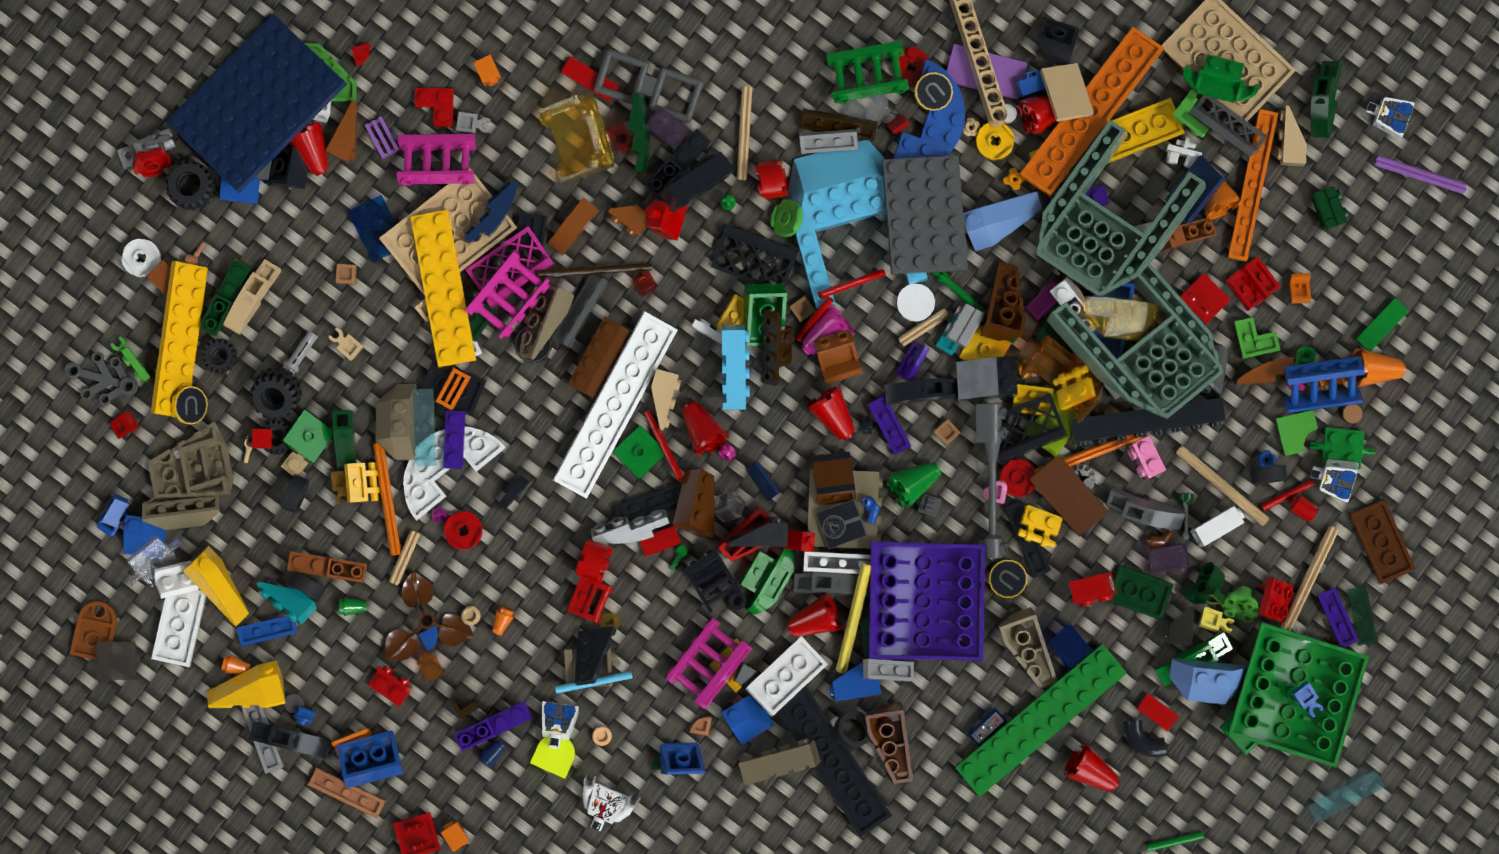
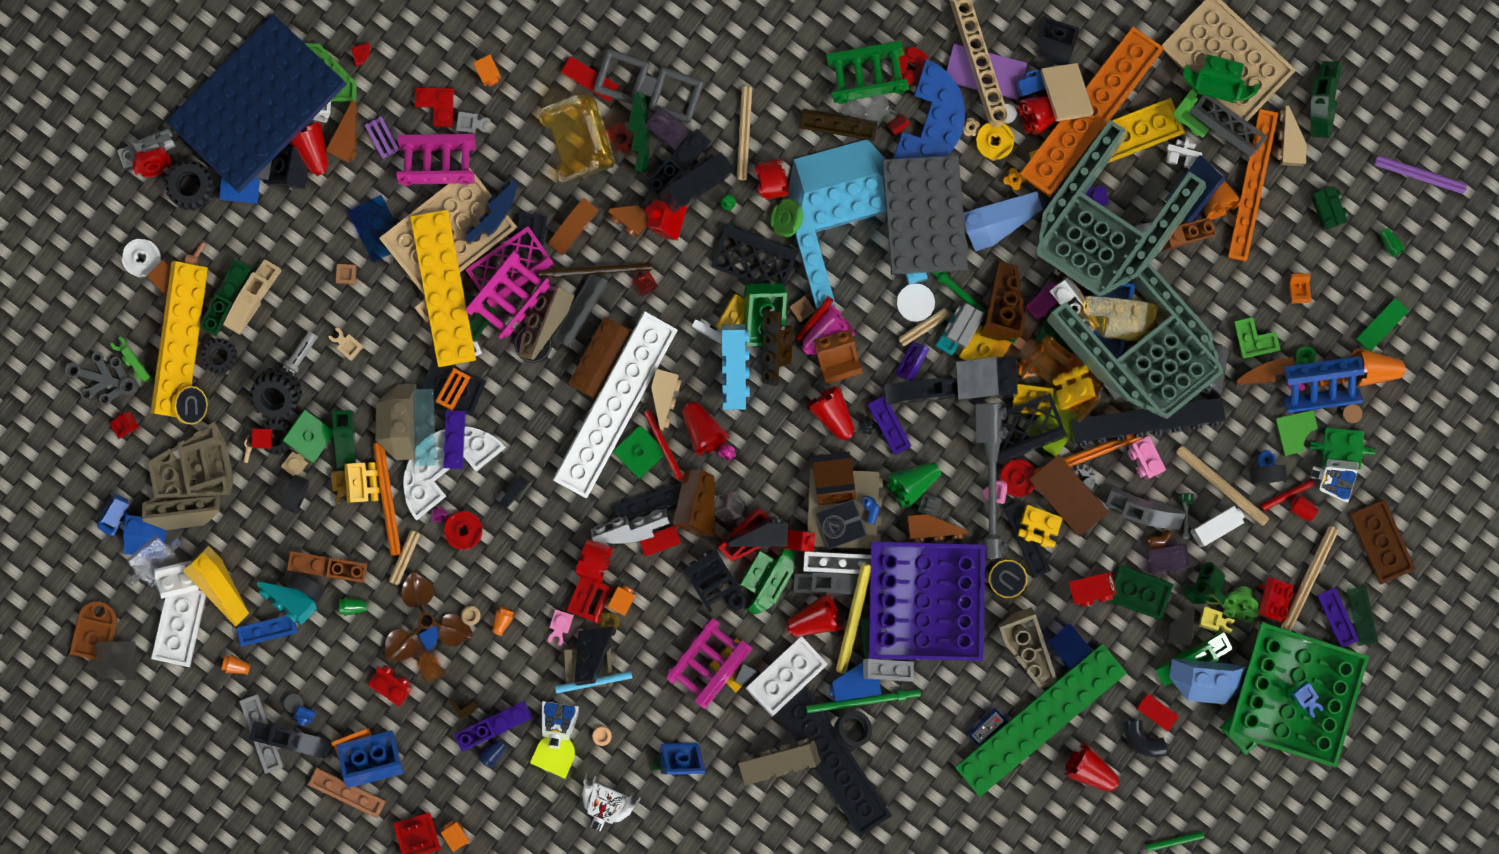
yellow wedge [207,660,286,708] -> none
green hand [669,544,688,571] -> none
nougat tile [690,716,712,736] -> none
blue slope [721,694,774,745] -> none
dark blue slope [747,462,780,501] -> none
light grey plate [799,129,858,154] -> none
red bar [818,269,886,299] -> none
reddish brown wedge [865,701,913,784] -> none
black tile [914,72,953,111] -> none
medium nougat tile [934,419,961,446] -> none
red bracket [1180,274,1230,325] -> none
red slope [1225,257,1281,311] -> none
clear light blue tile [1307,770,1385,824] -> none
torso [1365,97,1415,139] -> none
none -> bright pink plate [548,610,574,646]
none -> orange brick [608,585,636,616]
none -> green bar [806,689,921,713]
none -> dark orange slope [907,514,968,543]
none -> green cone [1379,228,1405,258]

